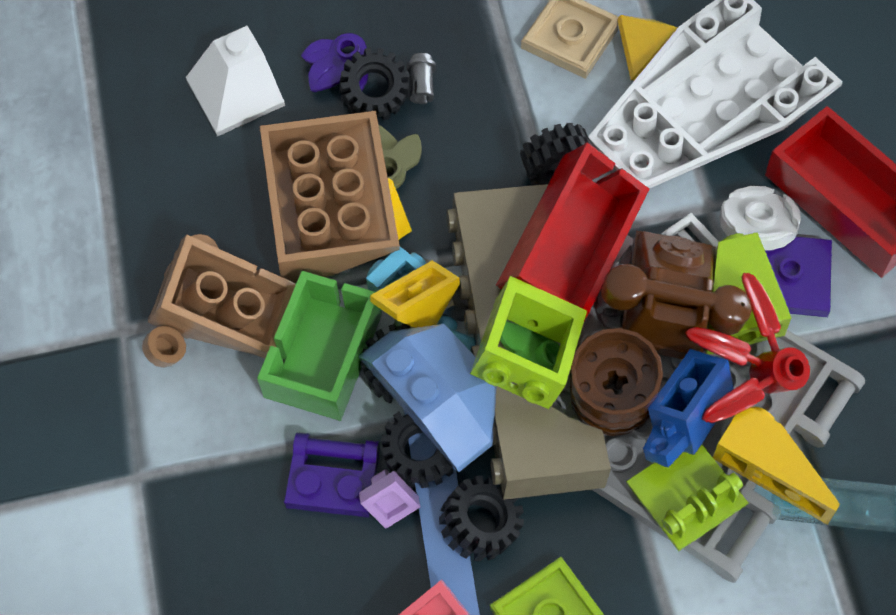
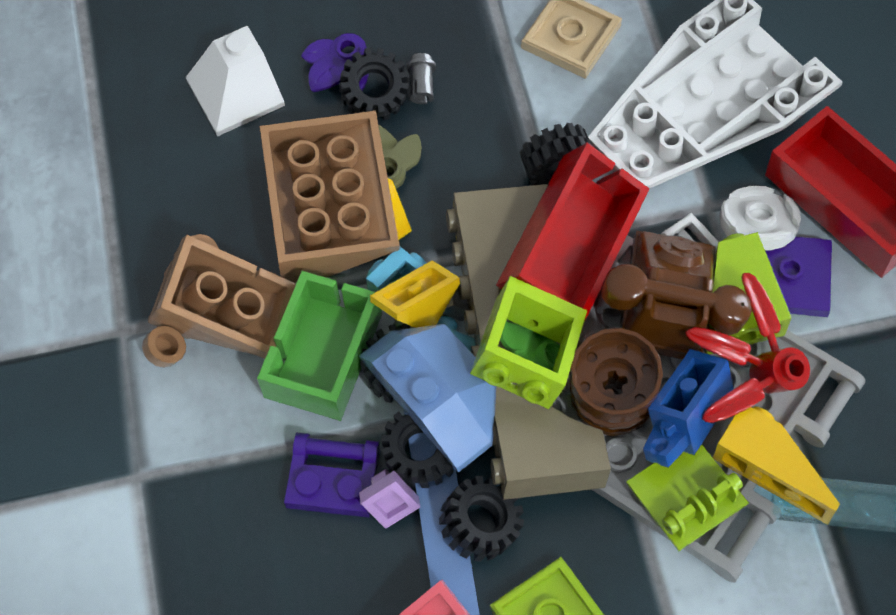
yellow slope [617,15,678,81] -> none

